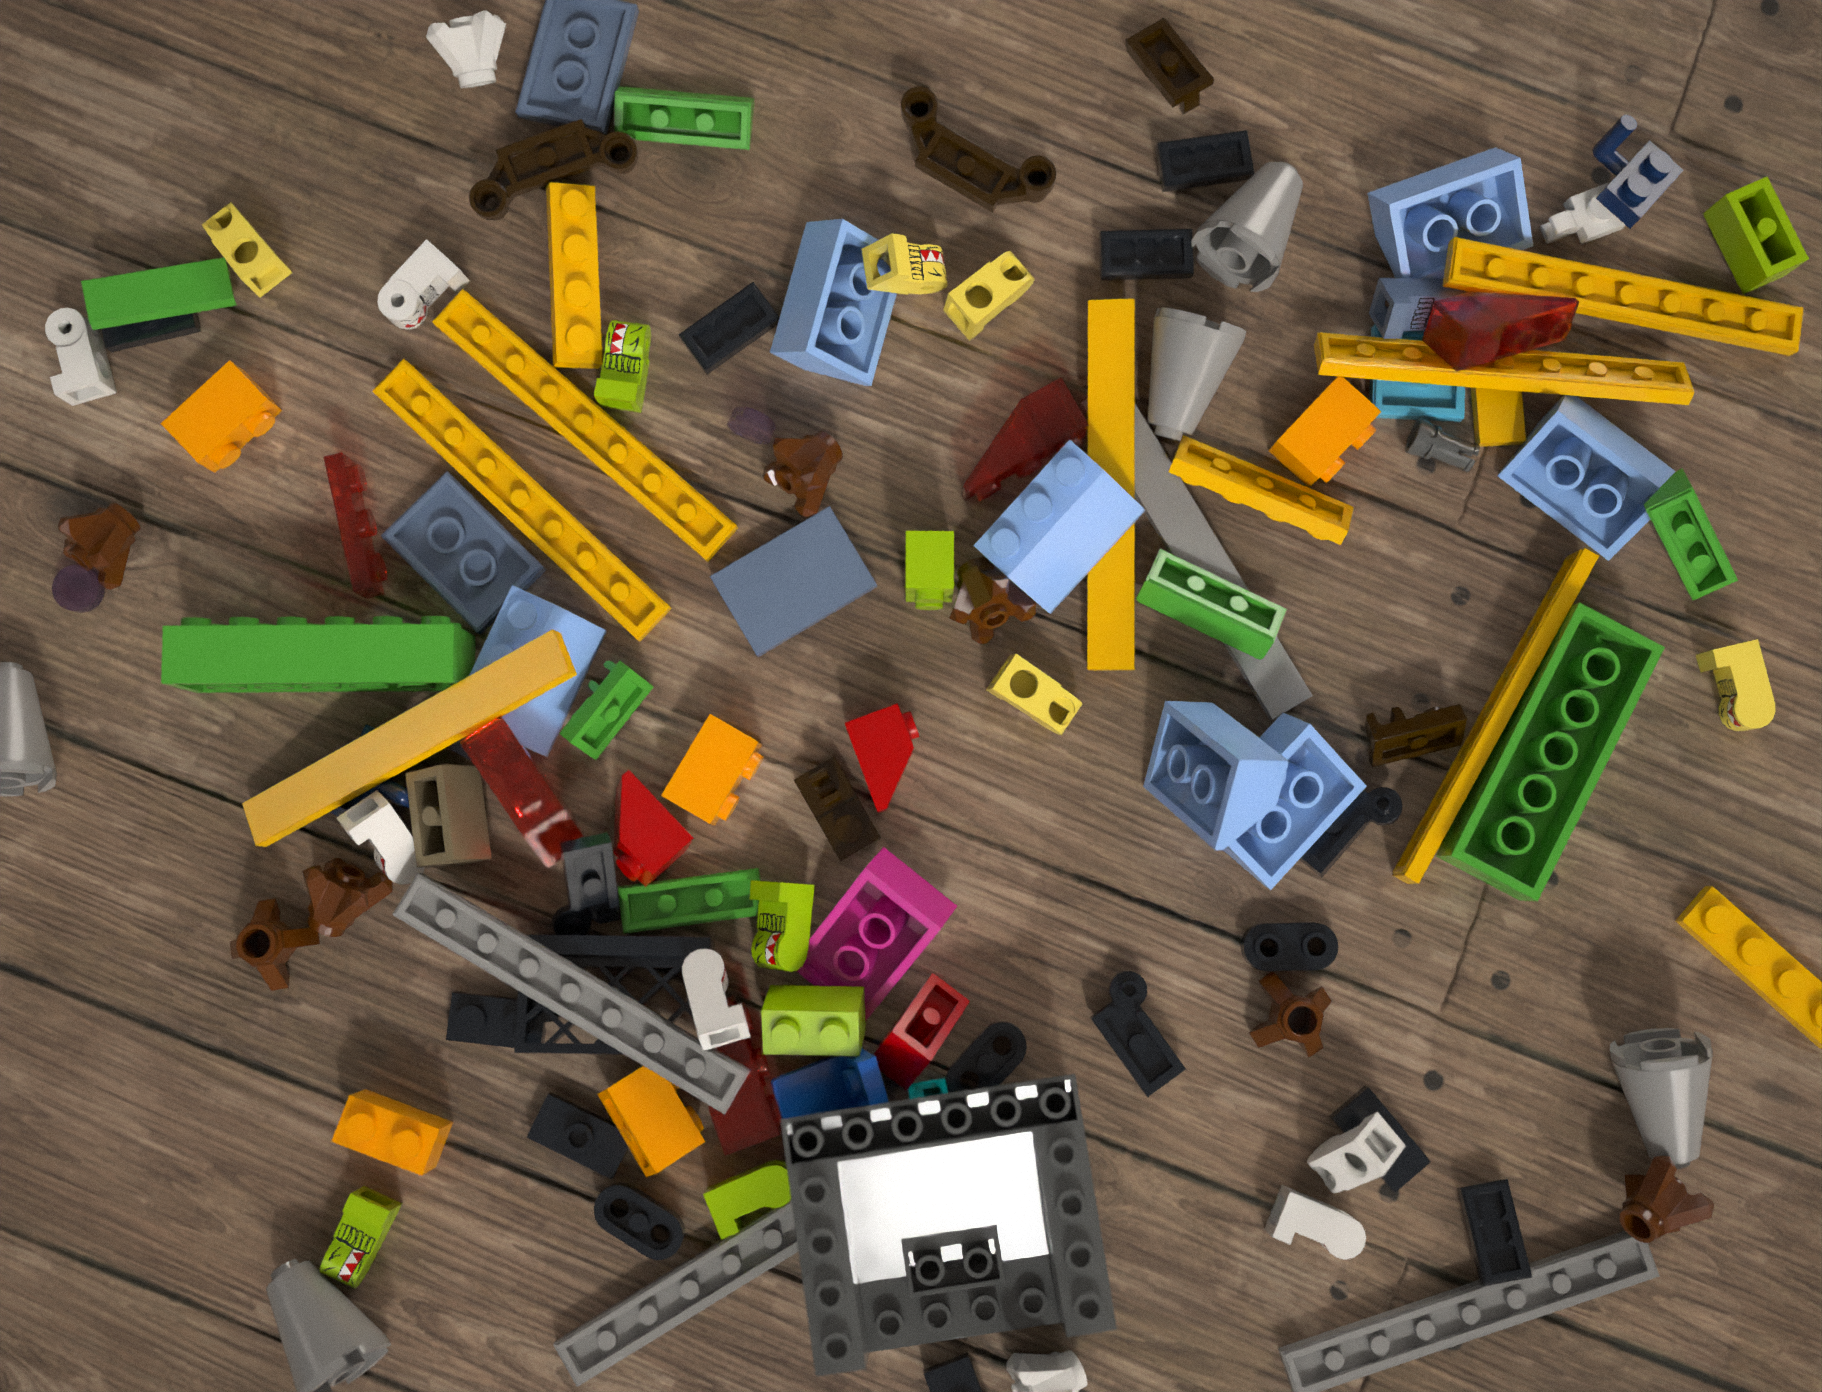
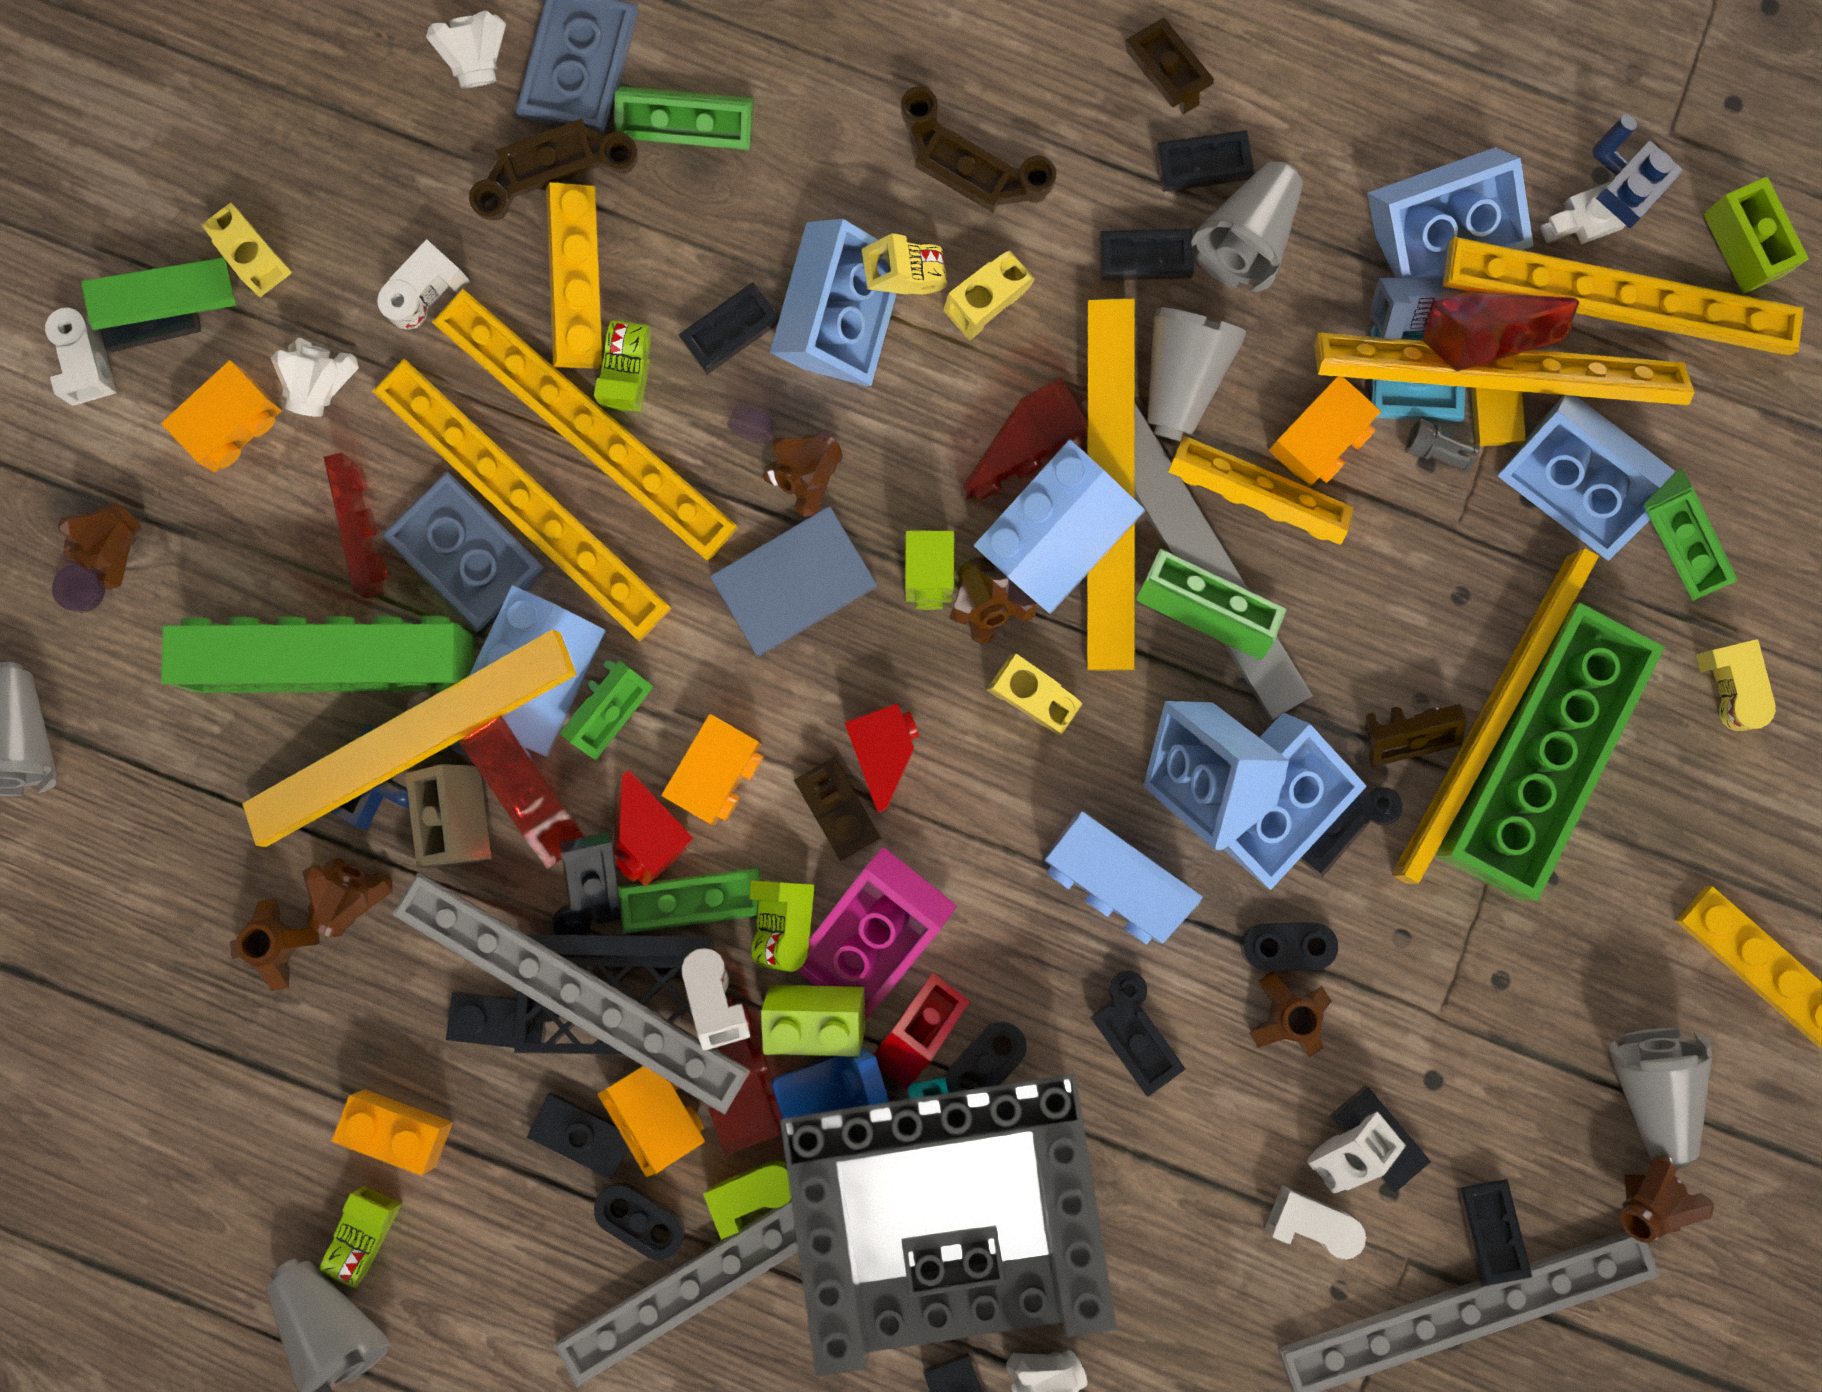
white leg [337,790,425,884] -> none
none -> white rock [270,338,359,417]
none -> light blue slope [1042,812,1203,945]

